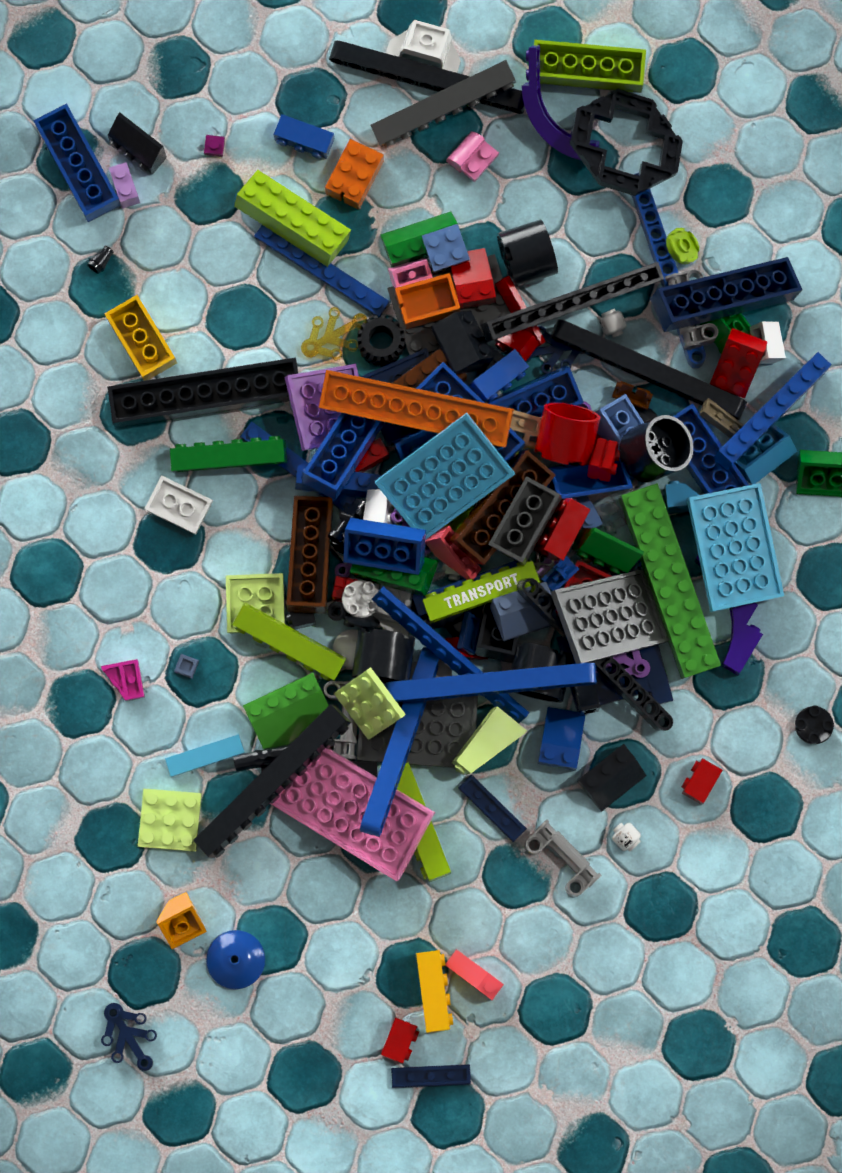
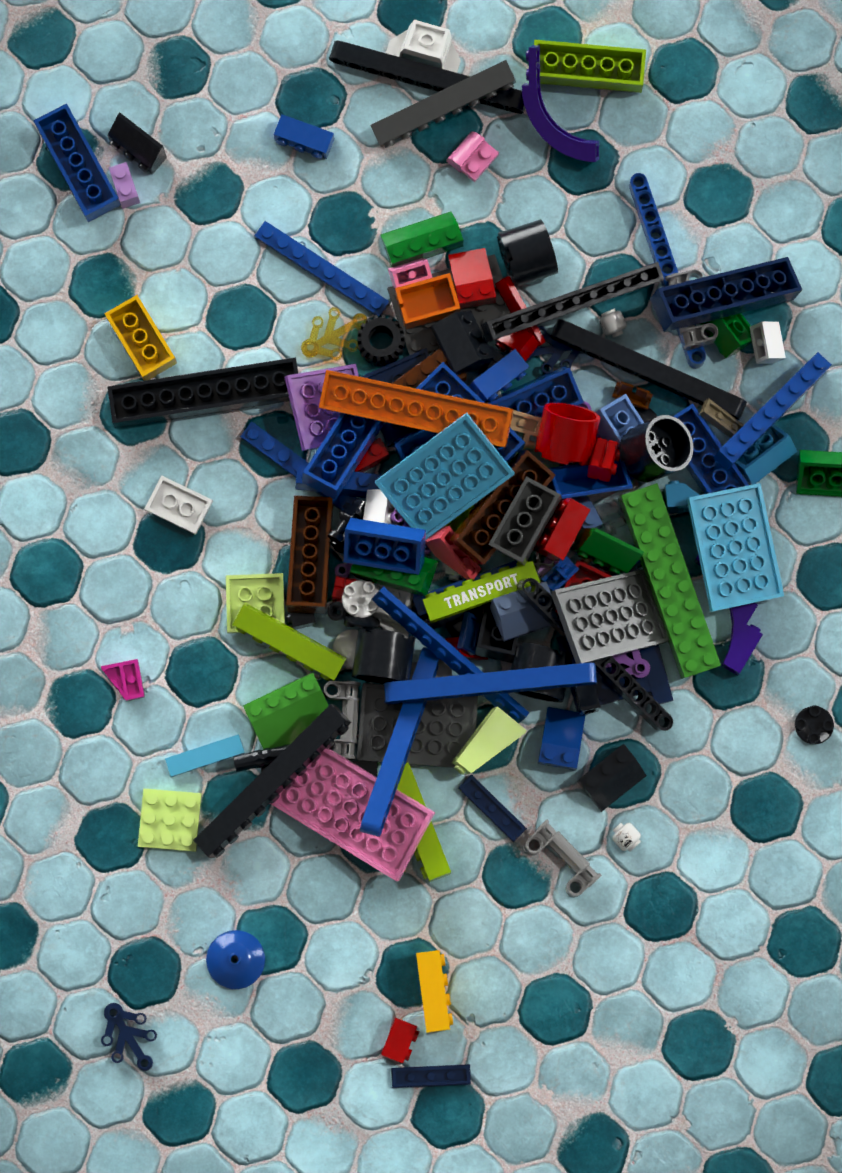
black cone [87,246,114,274] -> none
light orange slope [156,892,207,949] -> none
green brick [170,436,287,472] -> none
sand blue tile [174,654,199,679] -> none
magenta plate [204,135,225,157] -> none
lime brick [234,170,351,267] -> none
orange piece [325,139,384,210] -> none
yellowish green plate [334,667,406,740] -> none
medium blue plate [422,224,470,272] -> none
coral slope [445,949,504,1001] -> none
black plate [569,89,683,196] -> none
lime tile [666,227,700,265] -> none
red brick [681,758,723,805] -> none
red brick [710,328,768,398] -> none

